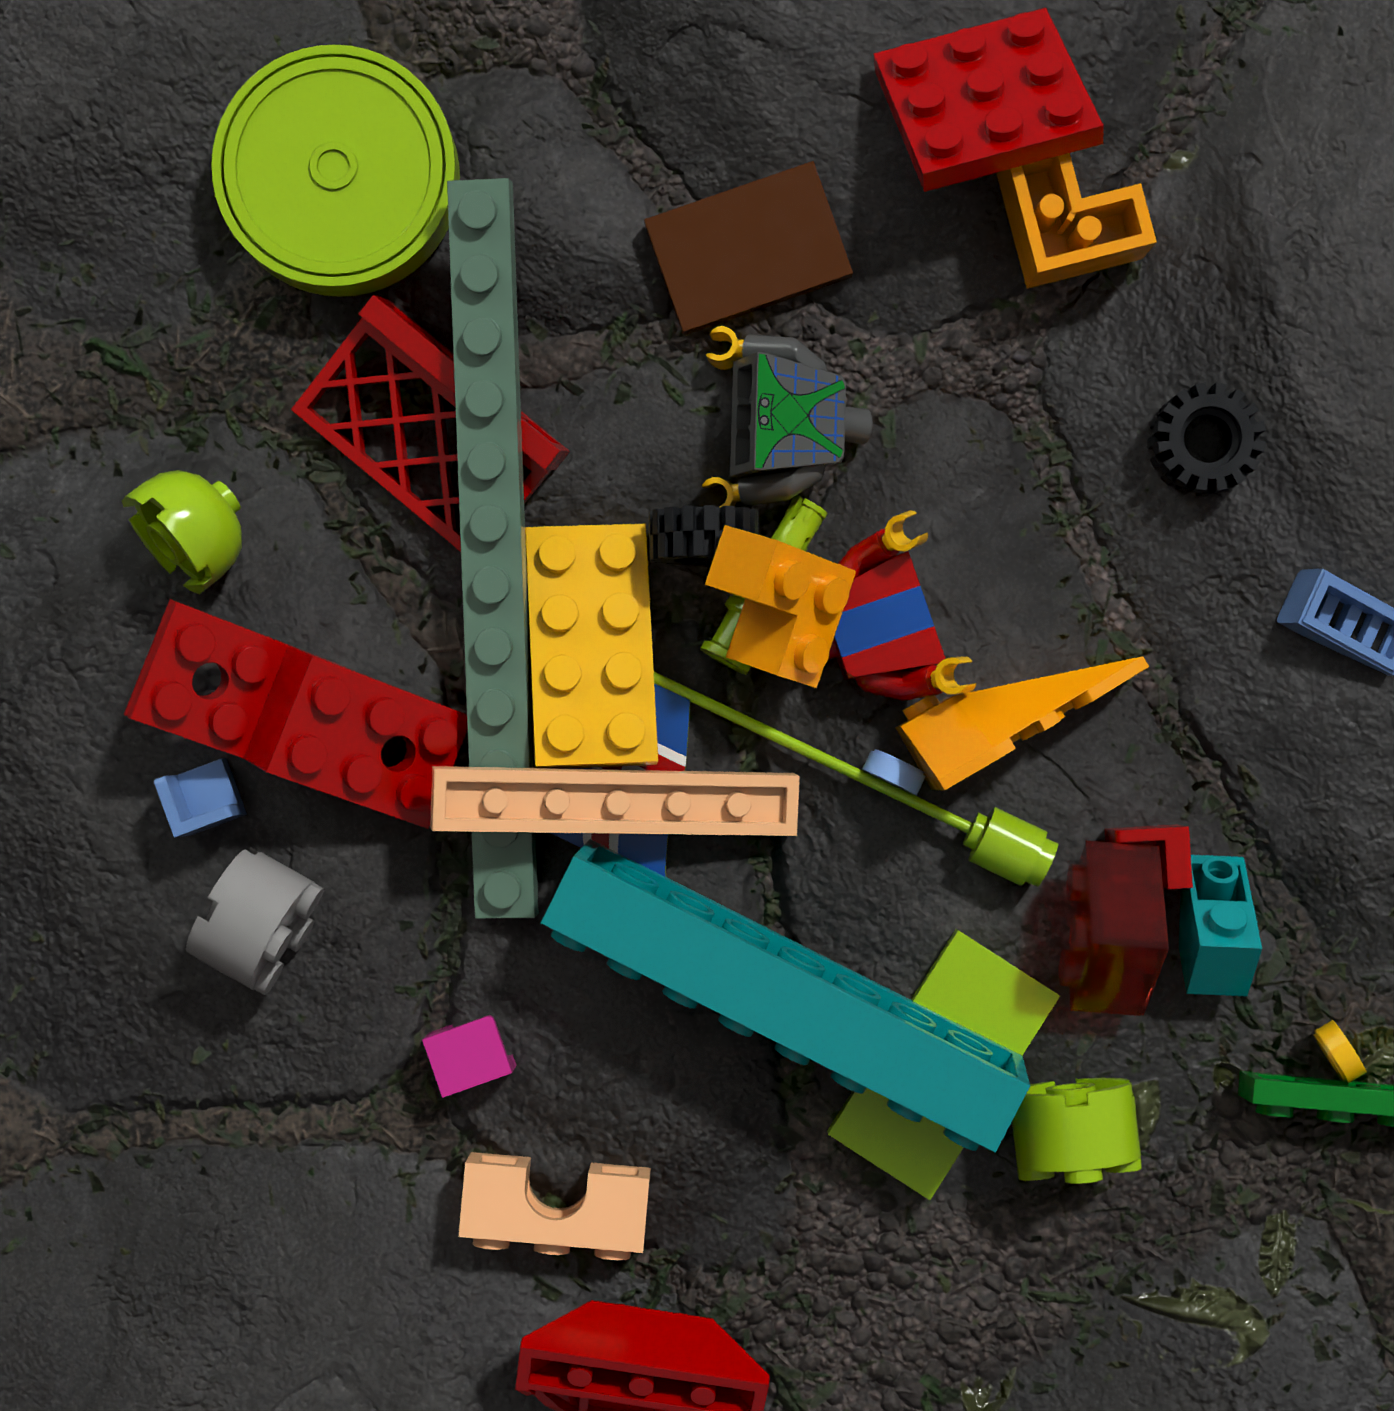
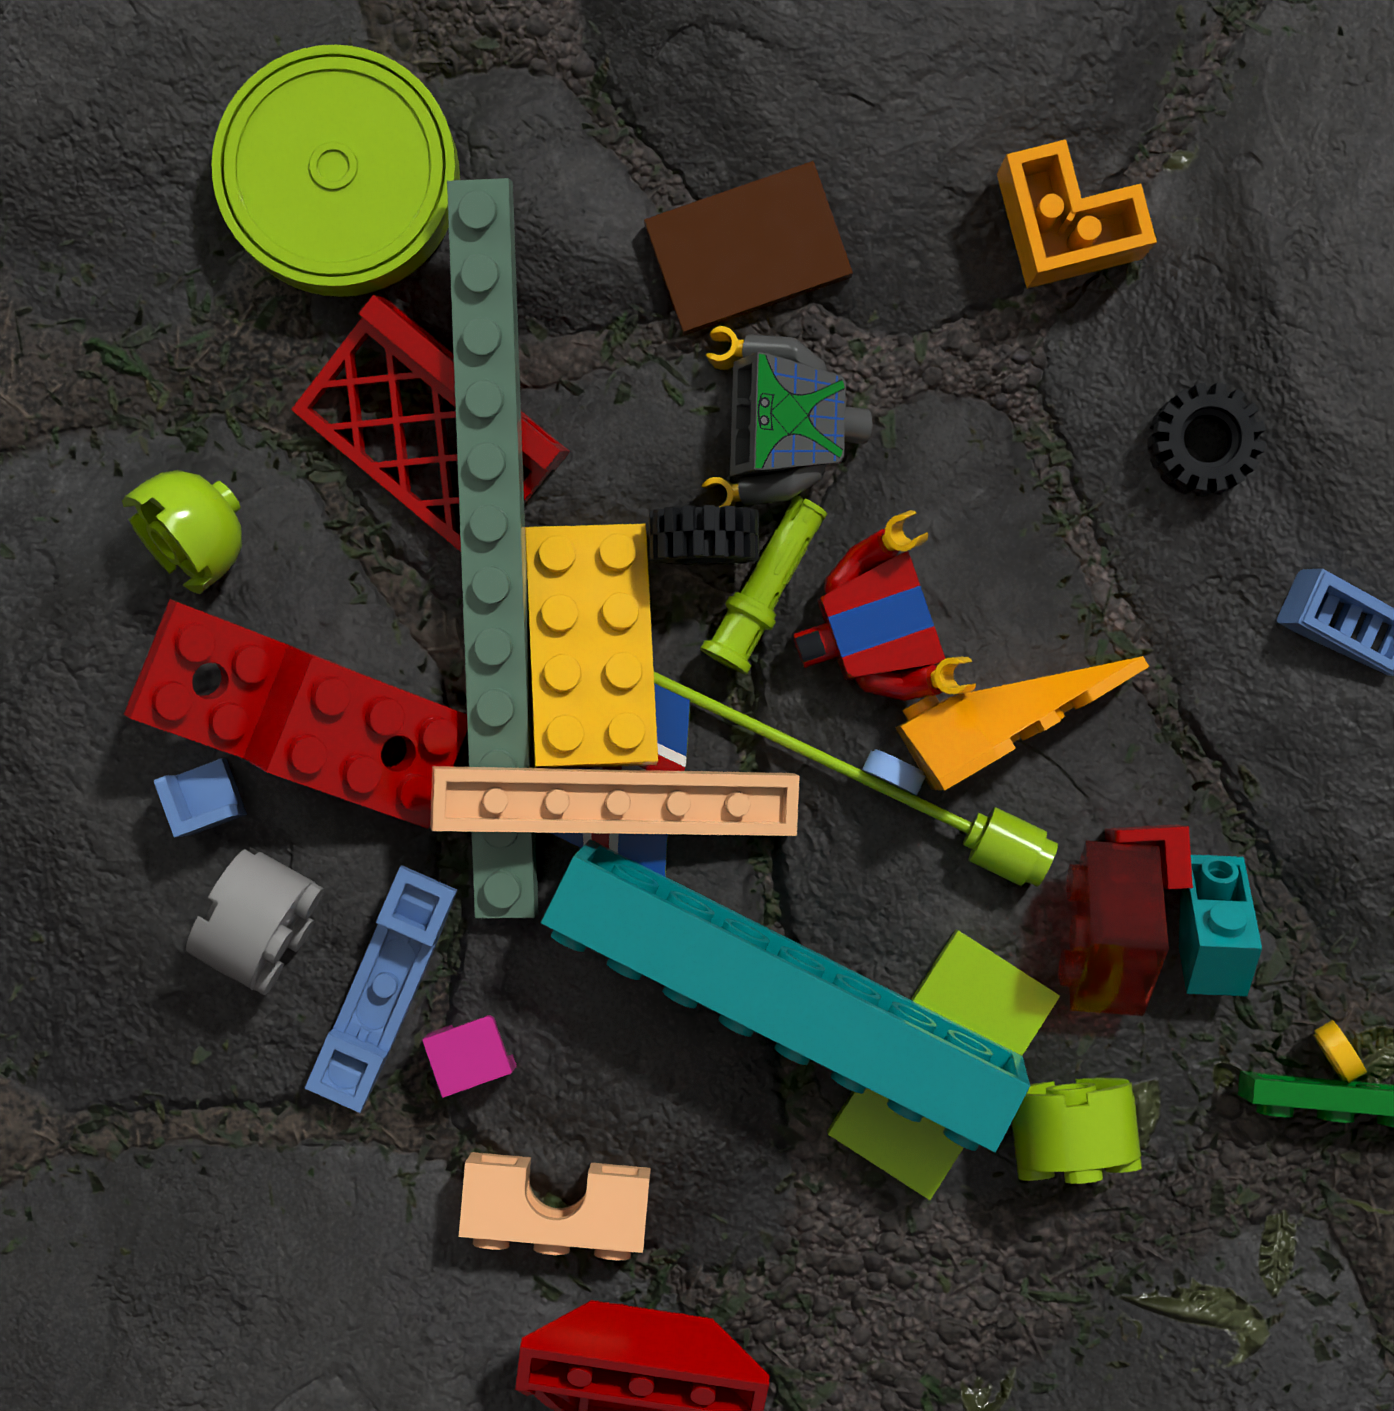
light orange brick [705,525,856,688] -> none
red plate [873,8,1104,192] -> none
none -> medium blue slope [304,865,457,1113]

